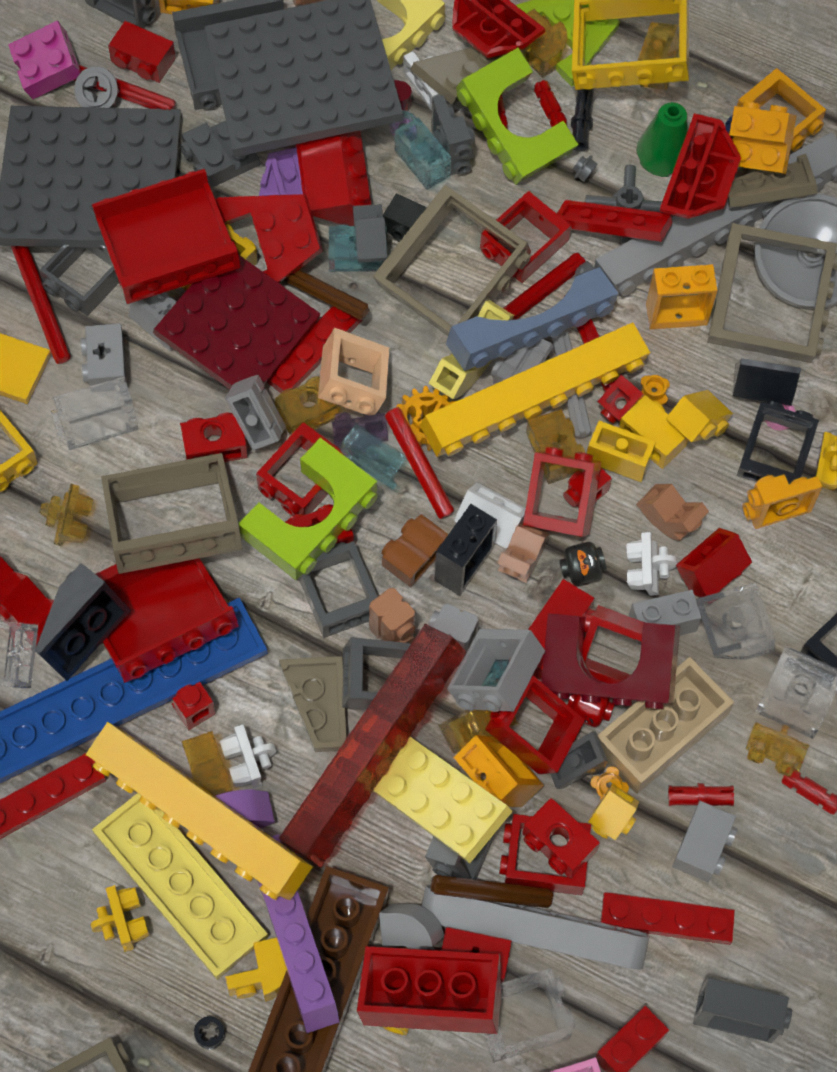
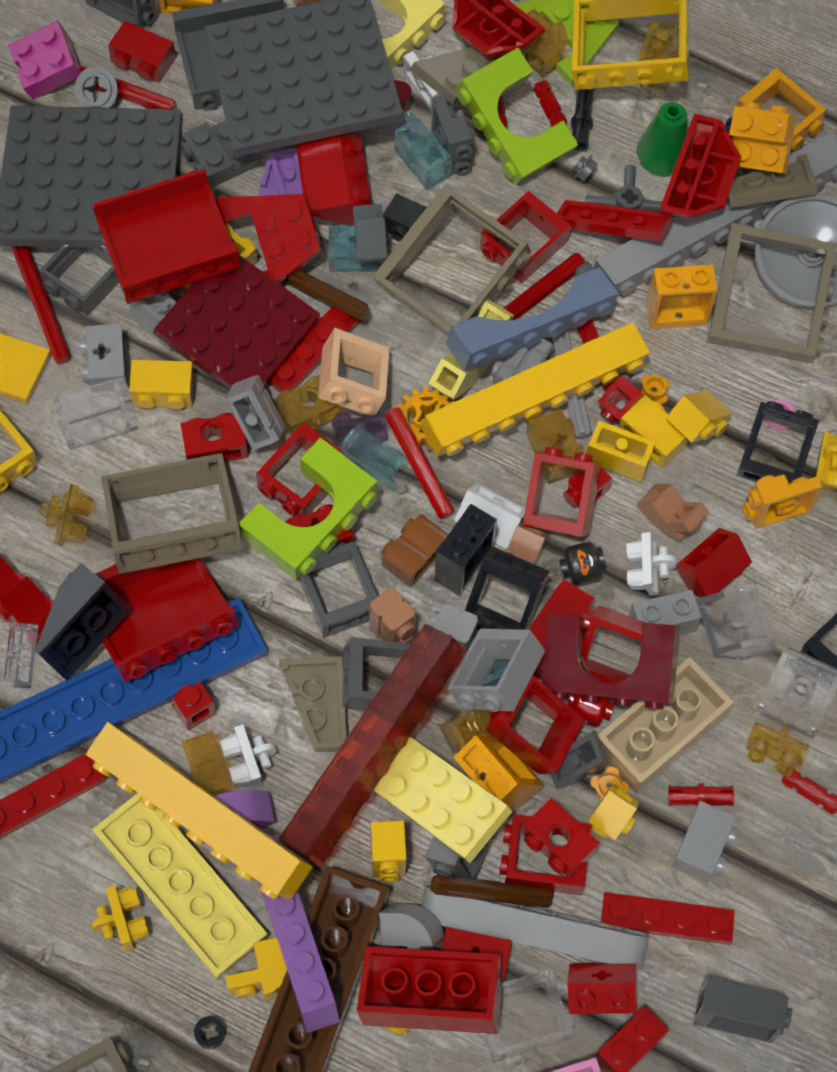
black slope [732,358,801,406] -> none
none -> yellow brick [129,360,194,409]
none -> yellow brick [371,821,406,882]
none -> black window [465,546,550,631]
none -> red brick [567,963,638,1014]

